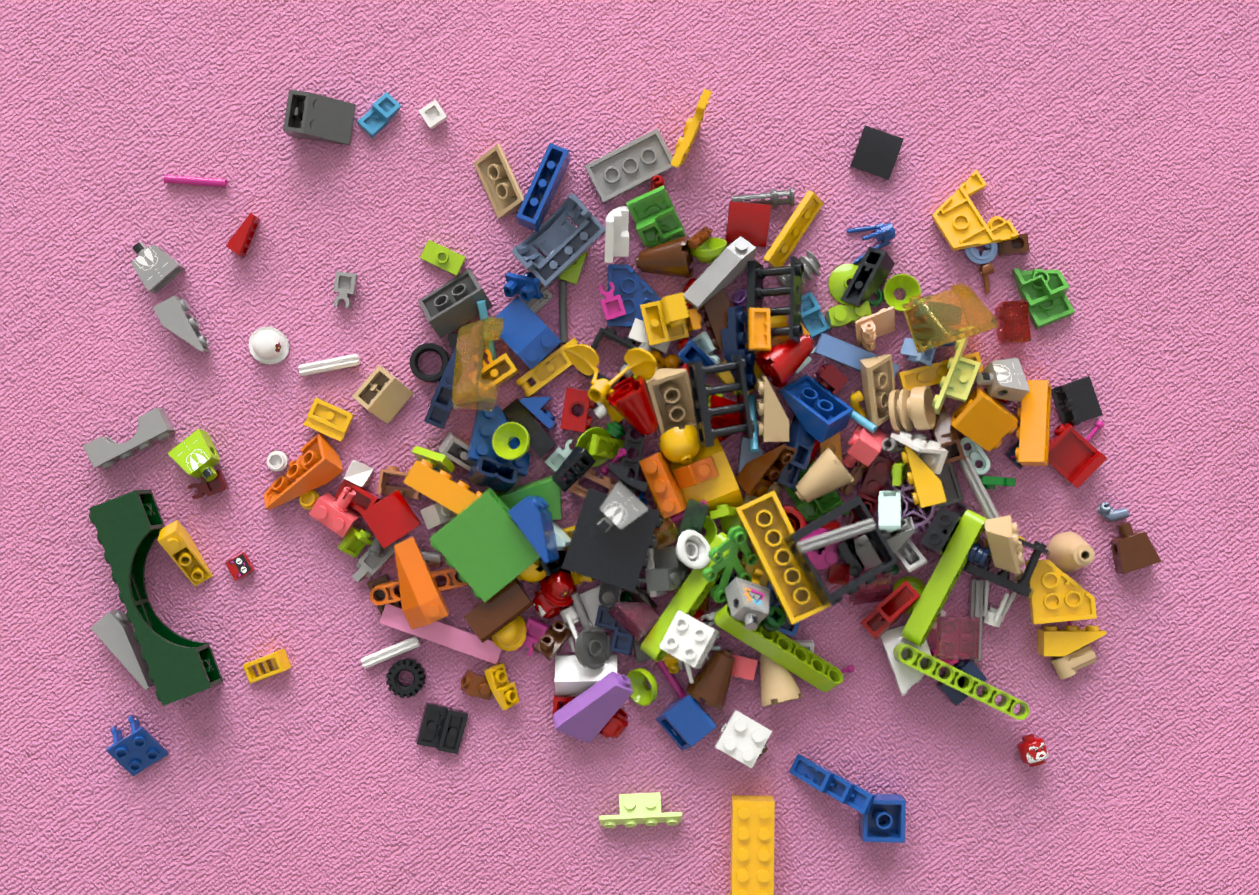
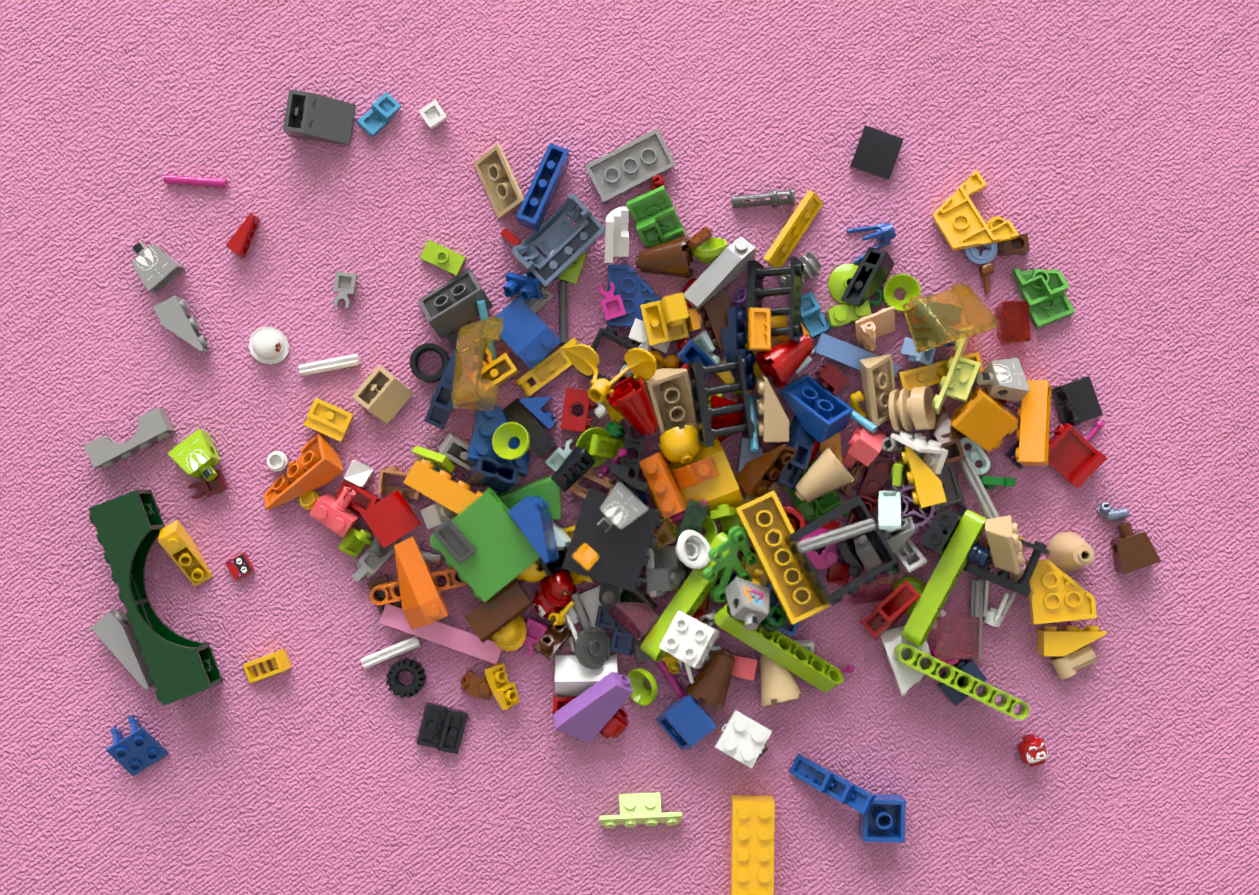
yellow wing [670,89,712,168] -> none
red slope [725,201,771,247] -> none
none -> dark grey tile [432,517,477,564]
none -> red tile [500,229,522,247]
none -> yellow hand [548,600,575,626]
none -> light orange slope [572,543,599,570]

